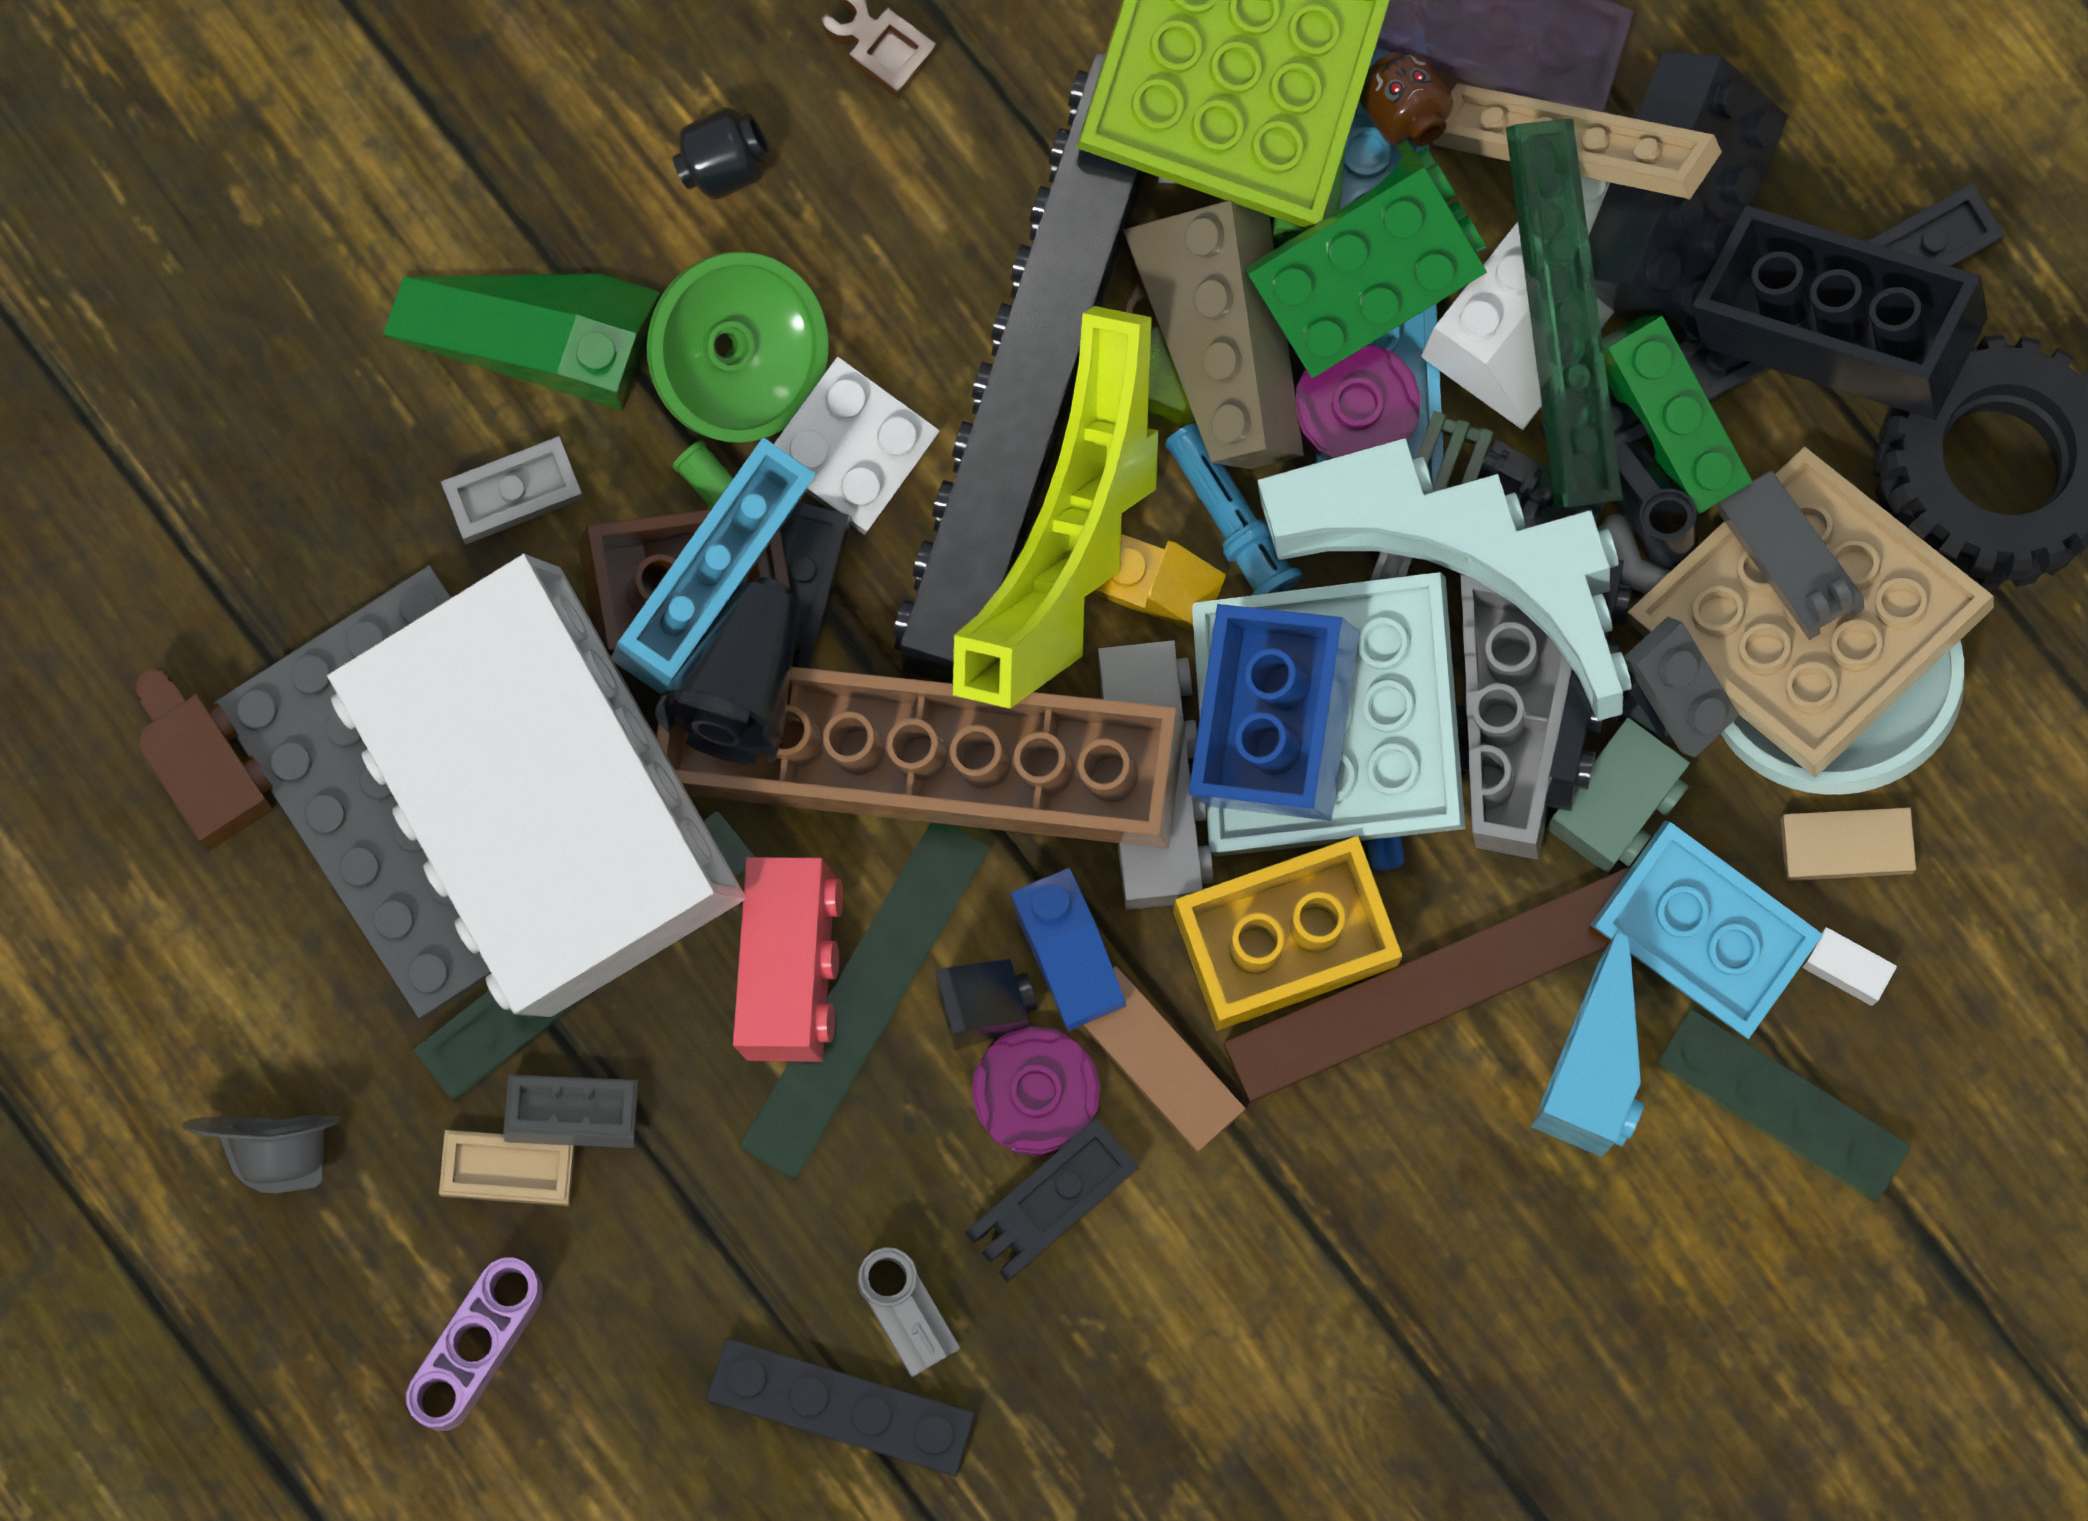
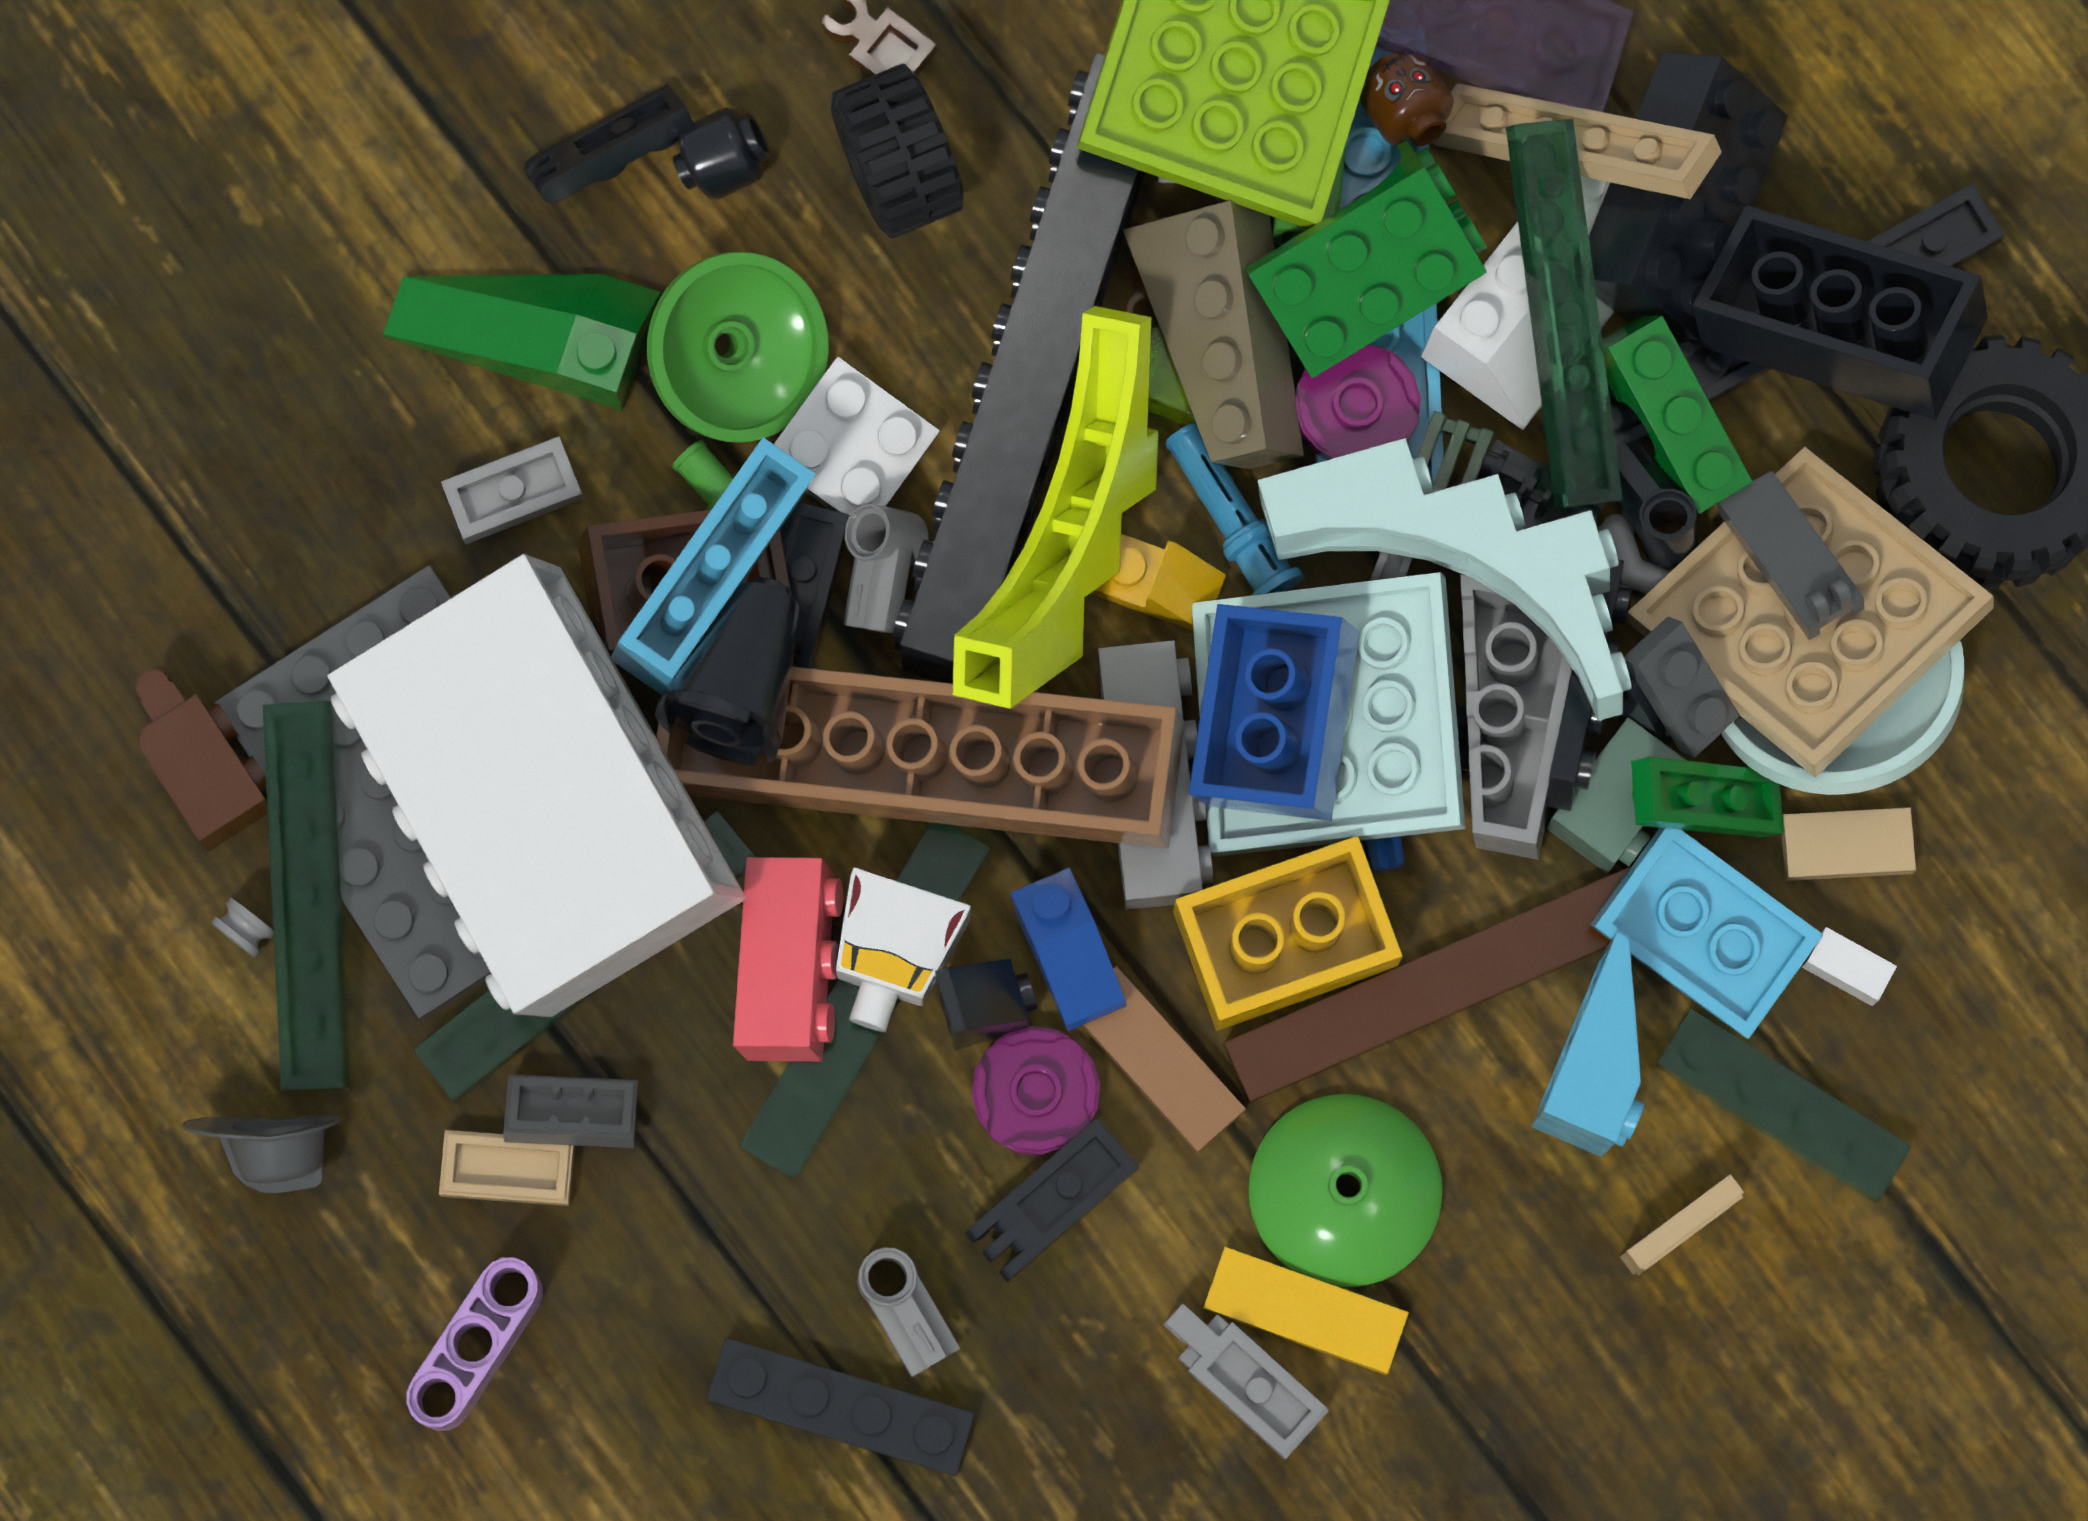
none -> light grey bush [210,897,276,959]
none -> clear green tile [263,700,350,1091]
none -> black hinge [524,84,694,203]
none -> black tyre [831,63,963,239]
none -> white torso [836,868,971,1032]
none -> light grey piece [843,503,928,634]
none -> light grey hinge [1163,1304,1329,1460]
none -> yellow tile [1203,1247,1409,1375]
none -> bright green dish [1248,1094,1442,1288]
none -> tan tile [1620,1174,1744,1276]
none -> green plate [1631,757,1784,838]

